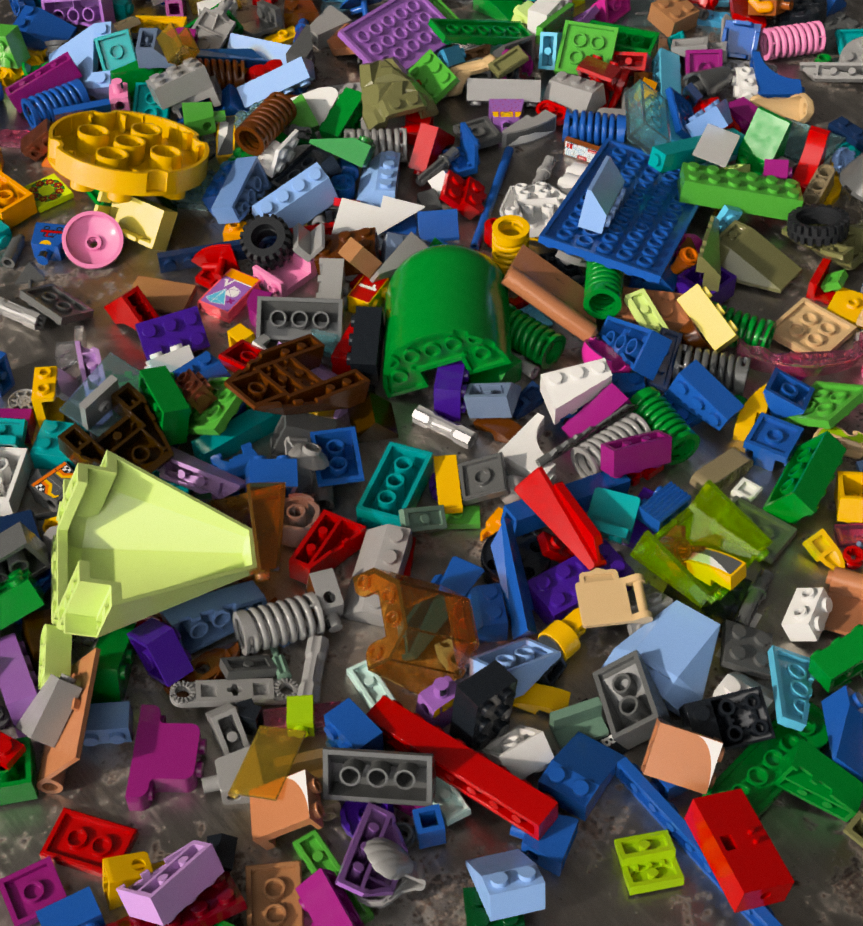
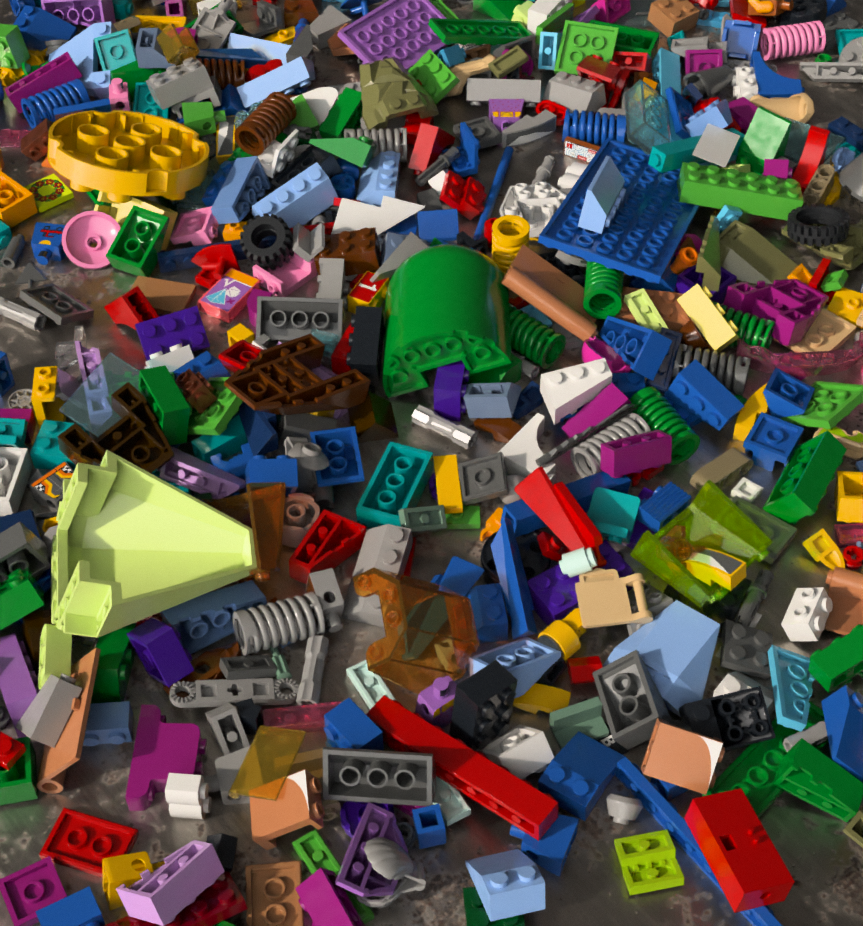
light grey plate [79,375,119,431] -> none
lime brick [286,695,315,739] -> none
medium nougat slope [338,237,383,279] -> none
none -> green slope [106,205,170,277]
none -> white brick [165,773,212,820]
none -> bright pink plate [170,206,221,247]
none -> dark blue wedge [238,401,279,456]
none -> black bracket [457,231,488,255]
none -> light aqua brick [559,547,598,578]
none -> red piece [567,656,602,685]
none -> light grey cone [606,793,643,825]
none -> magenta wedge [723,279,829,346]
none -> light grey bar [783,721,828,752]
none -> light orange tile [787,263,813,285]

